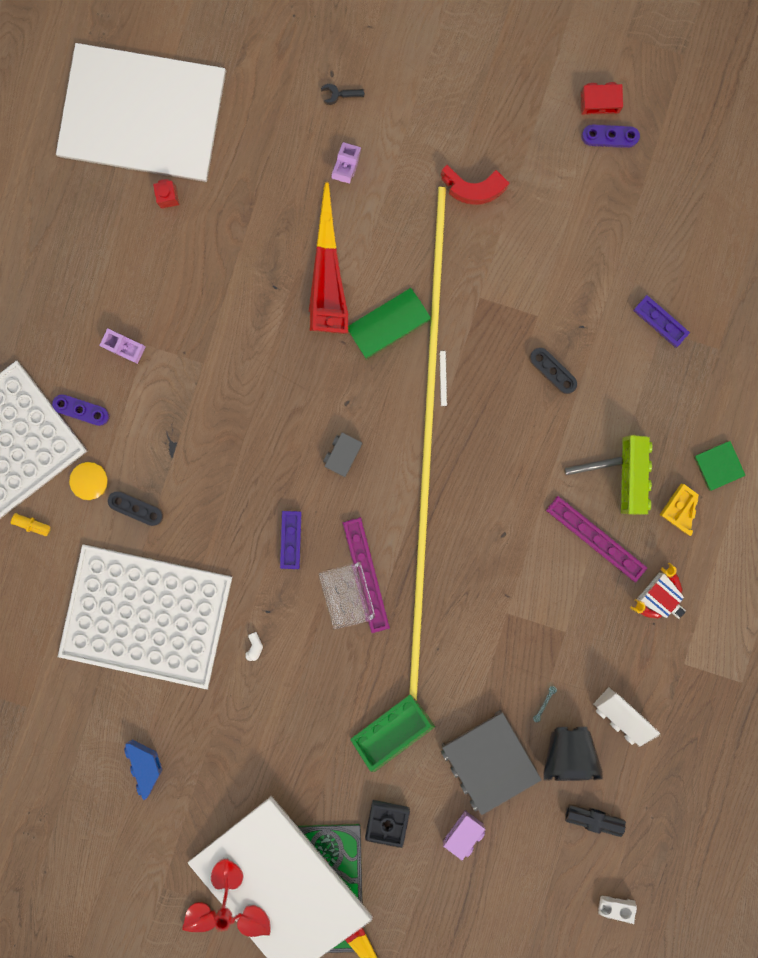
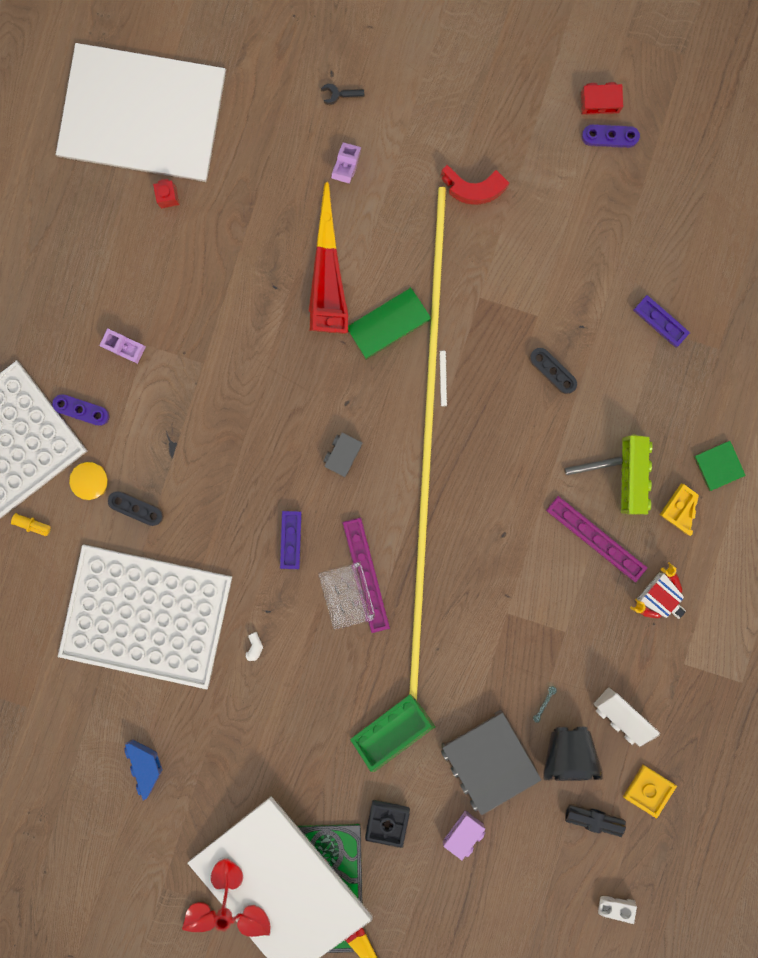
none -> yellow tile [623,764,677,819]

